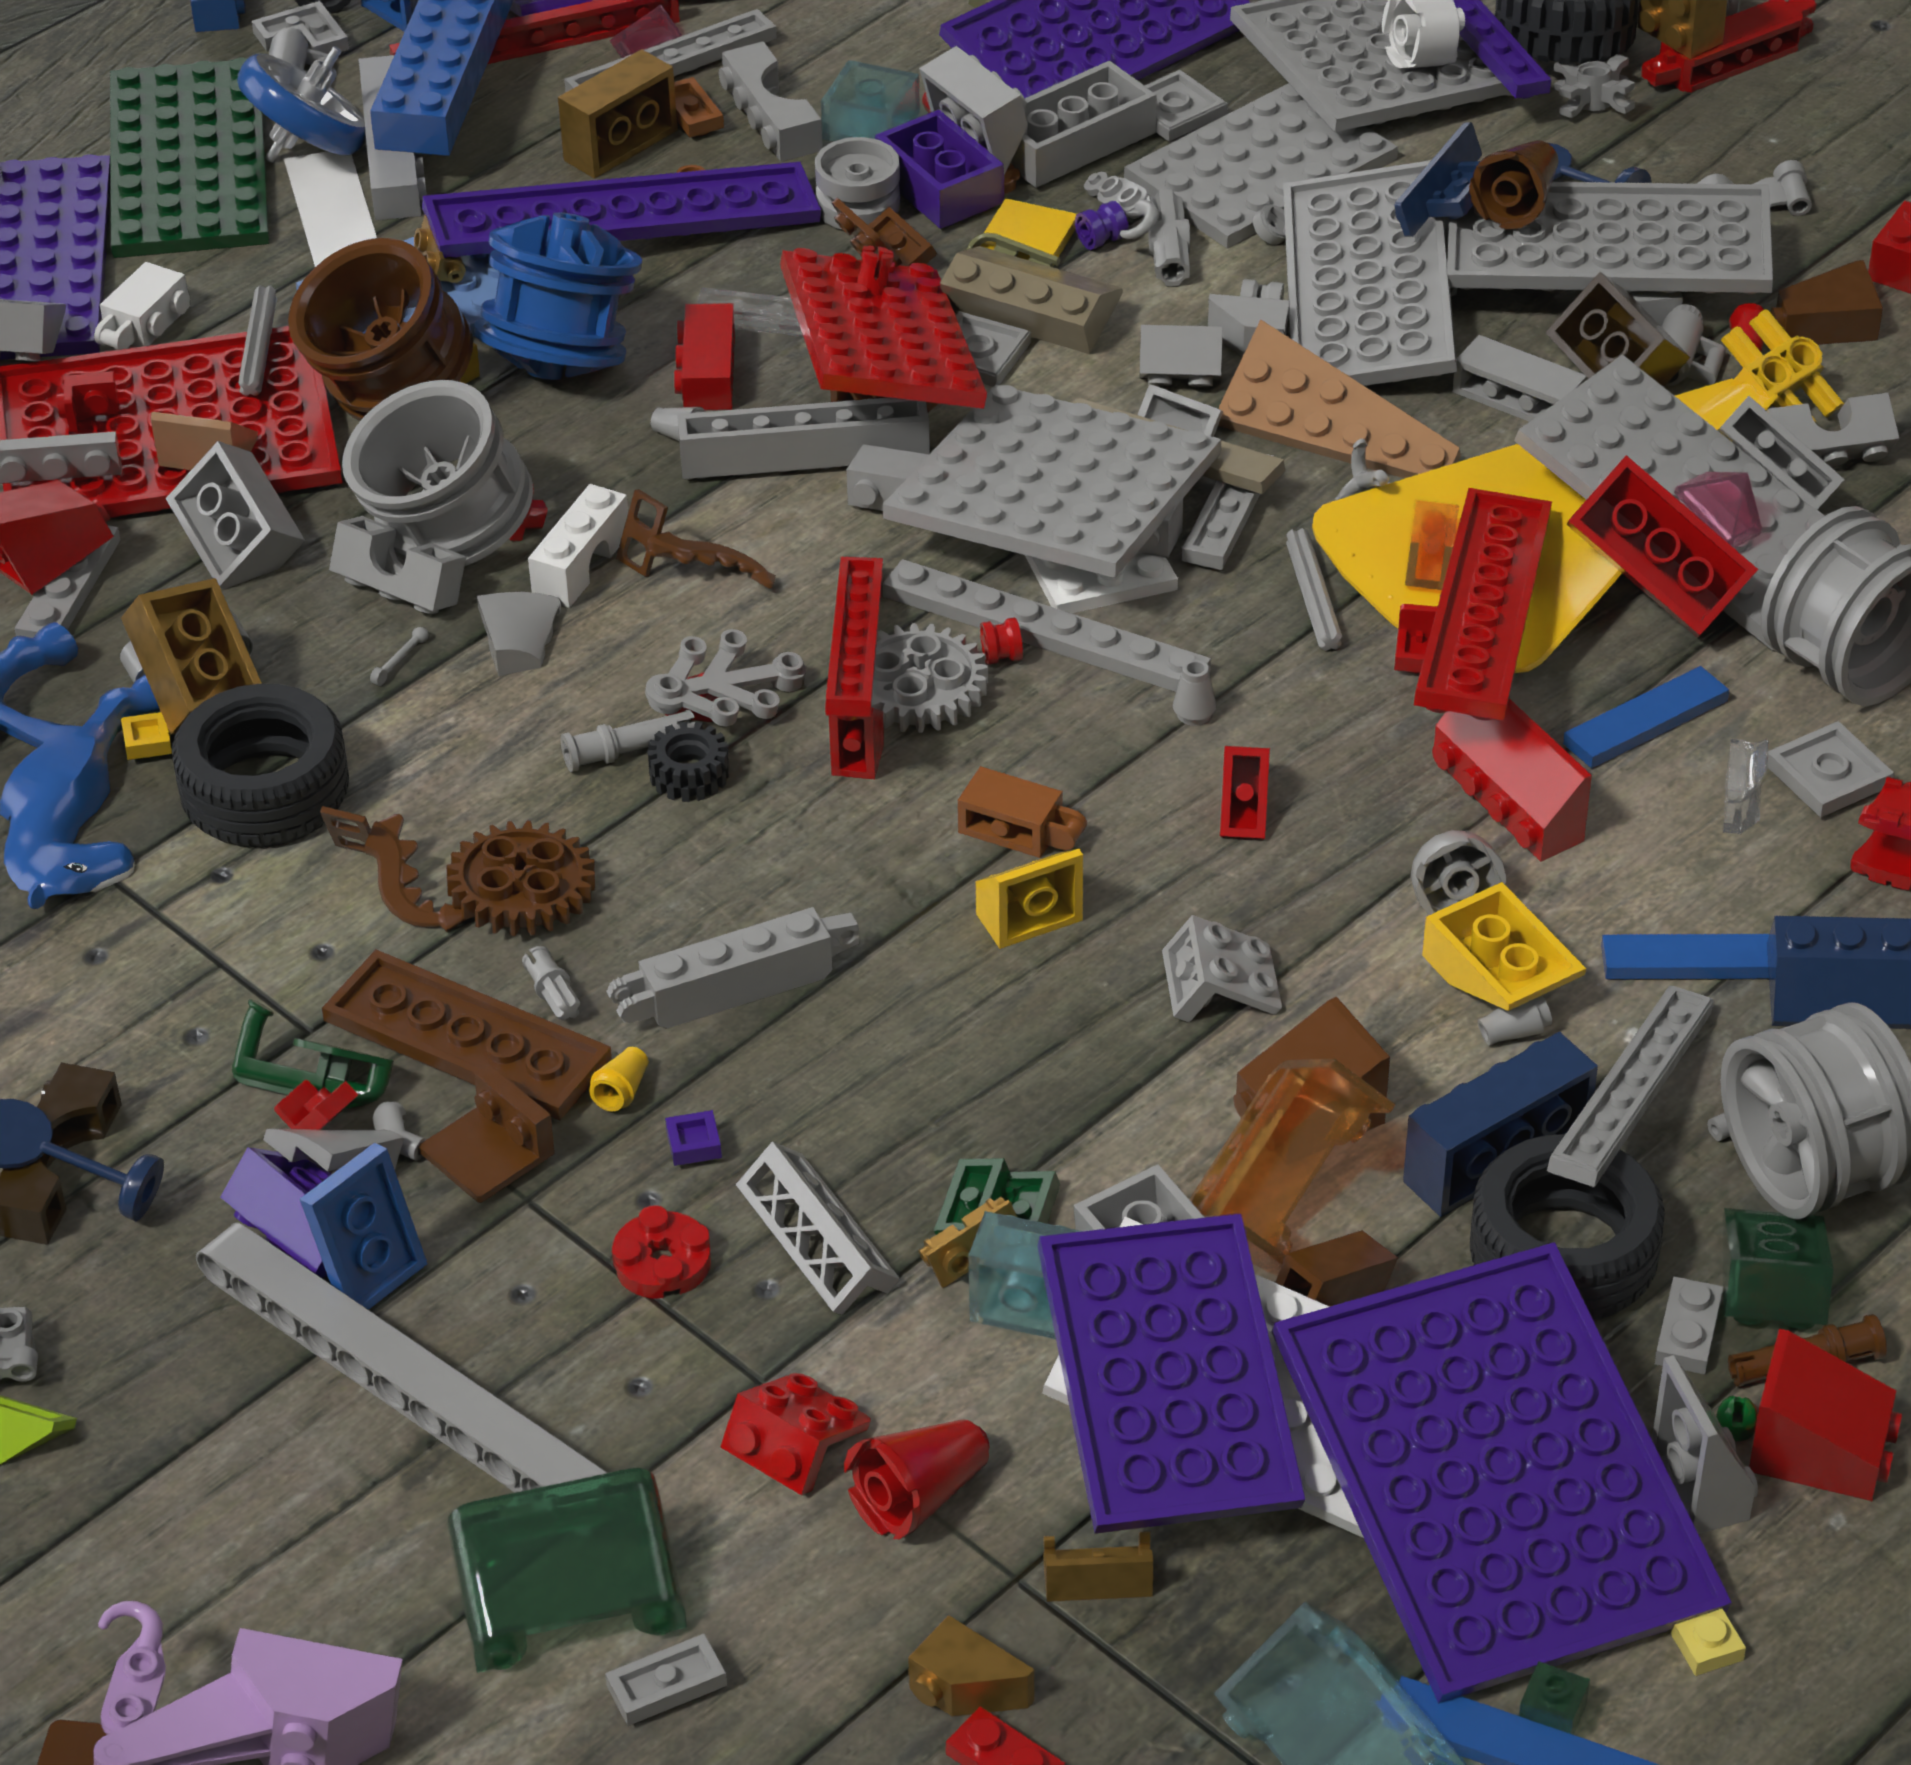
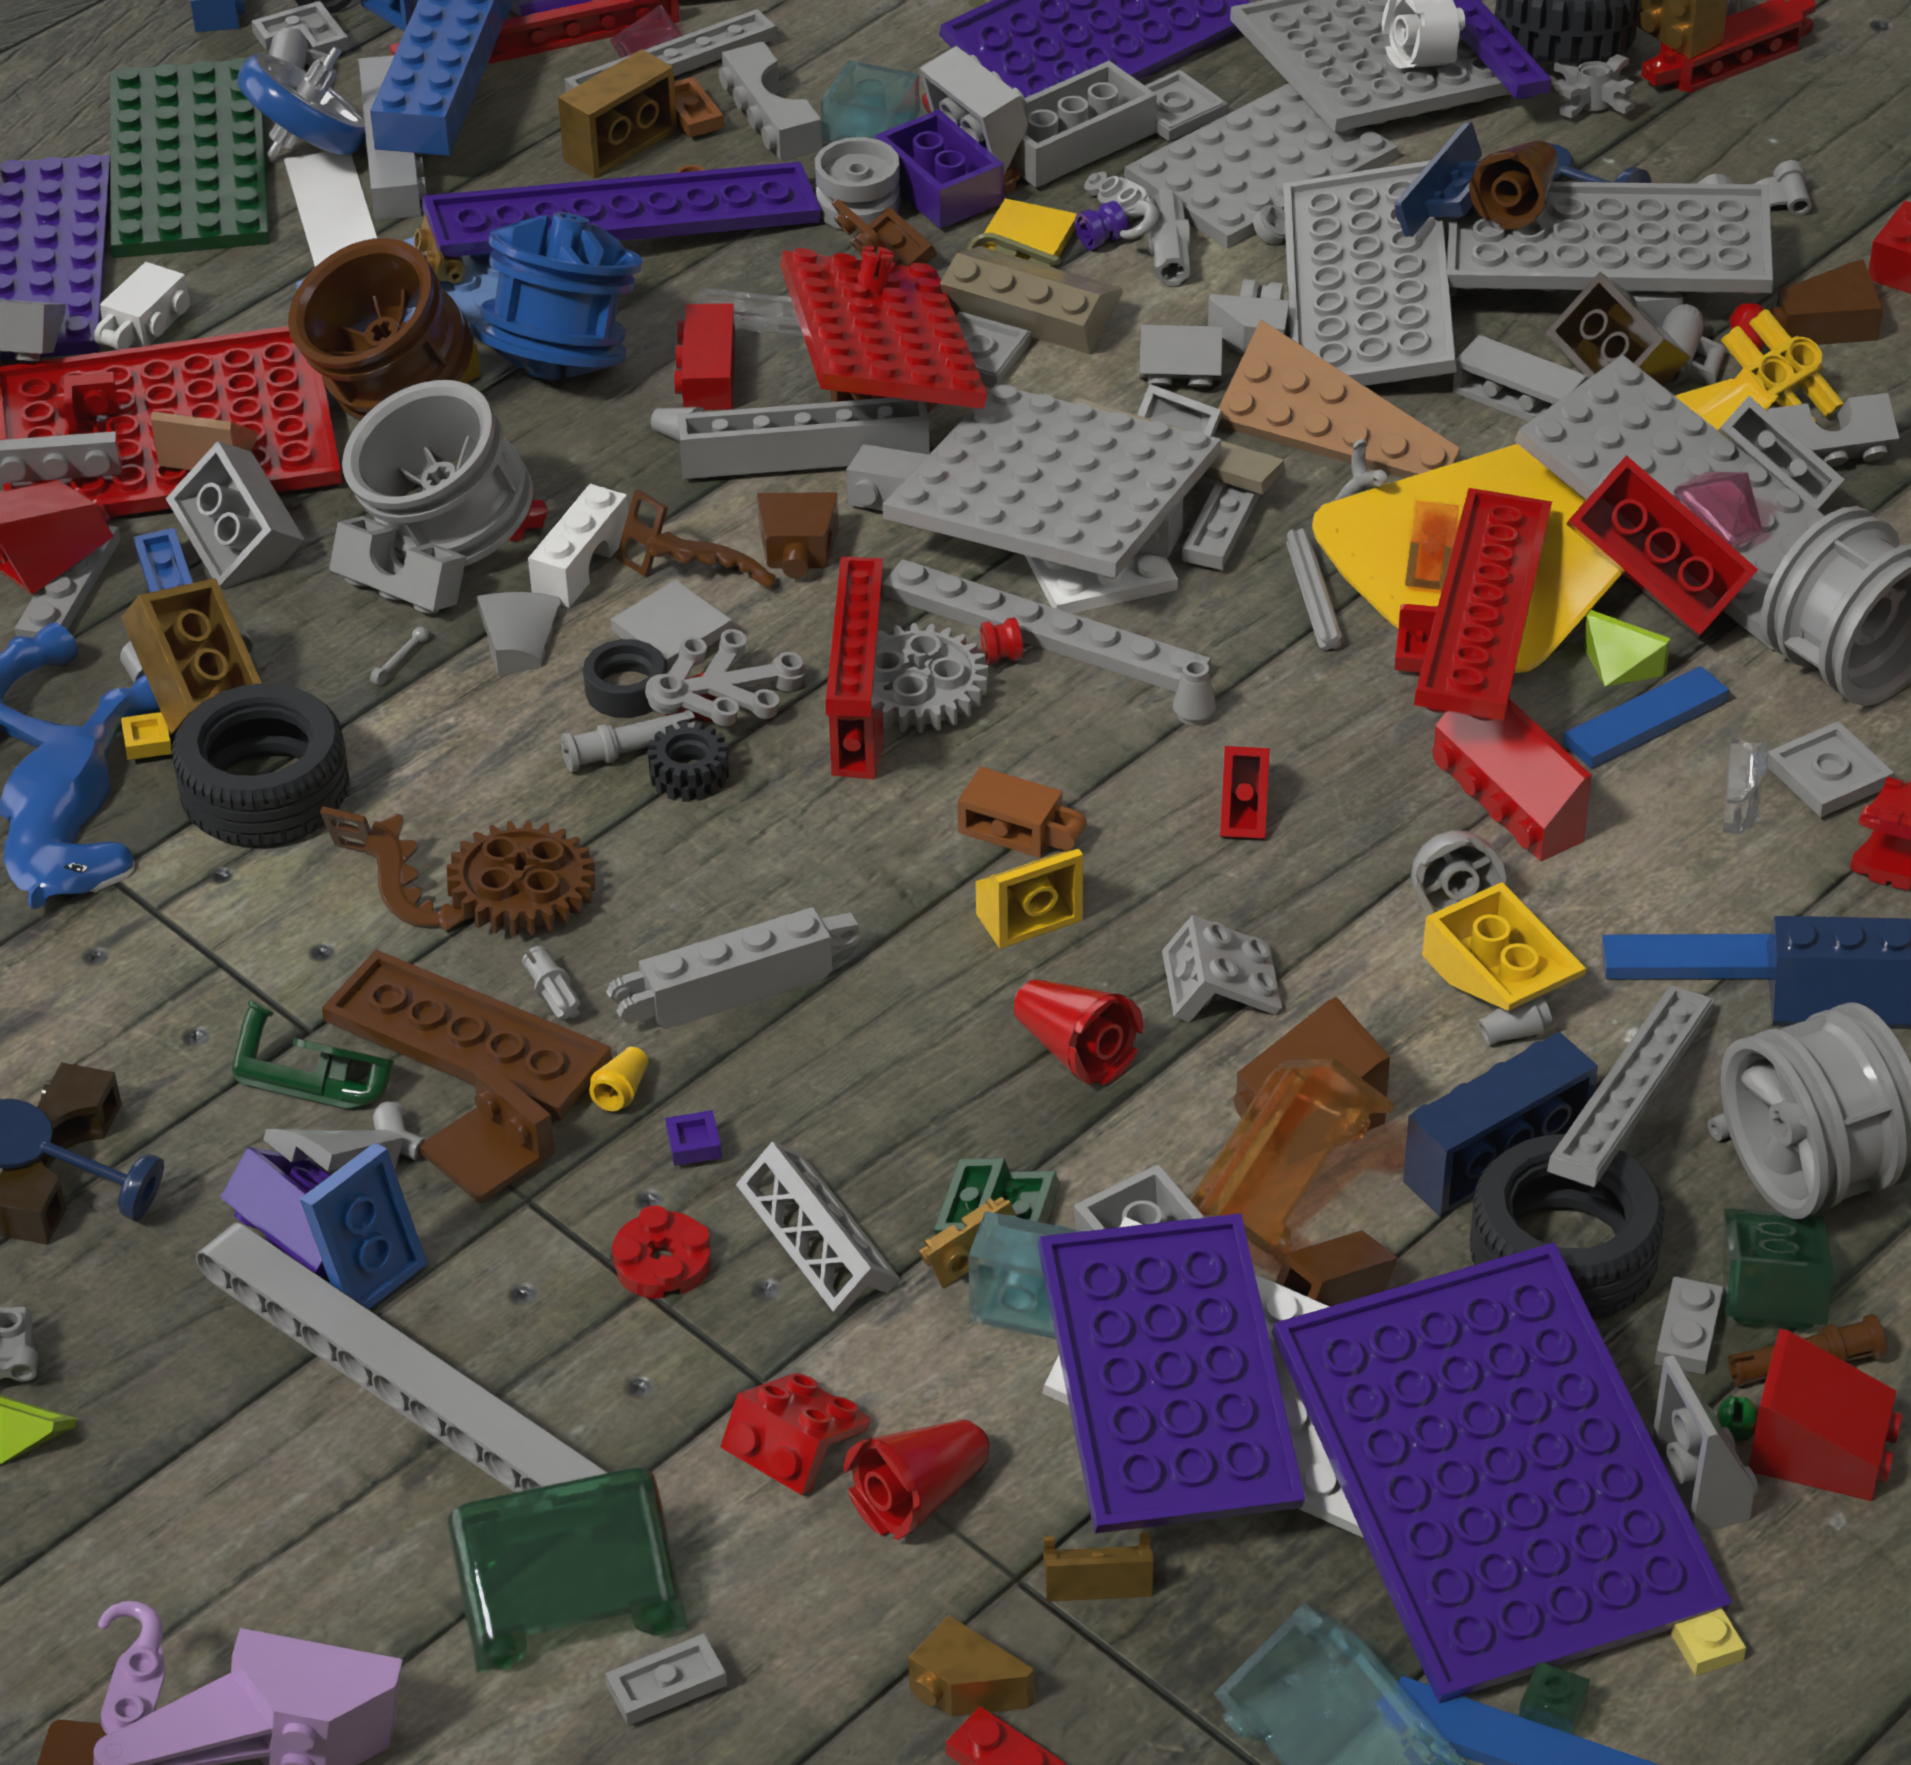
light grey axle [238,285,277,396] -> none
red bracket [274,1080,358,1130] -> none
none -> blue plate [133,528,193,592]
none -> black tyre [583,639,666,718]
none -> light grey tile [610,580,733,671]
none -> reddish brown torso [757,492,839,578]
none -> red cone [1014,979,1144,1085]
none -> lime slope [1583,610,1671,687]

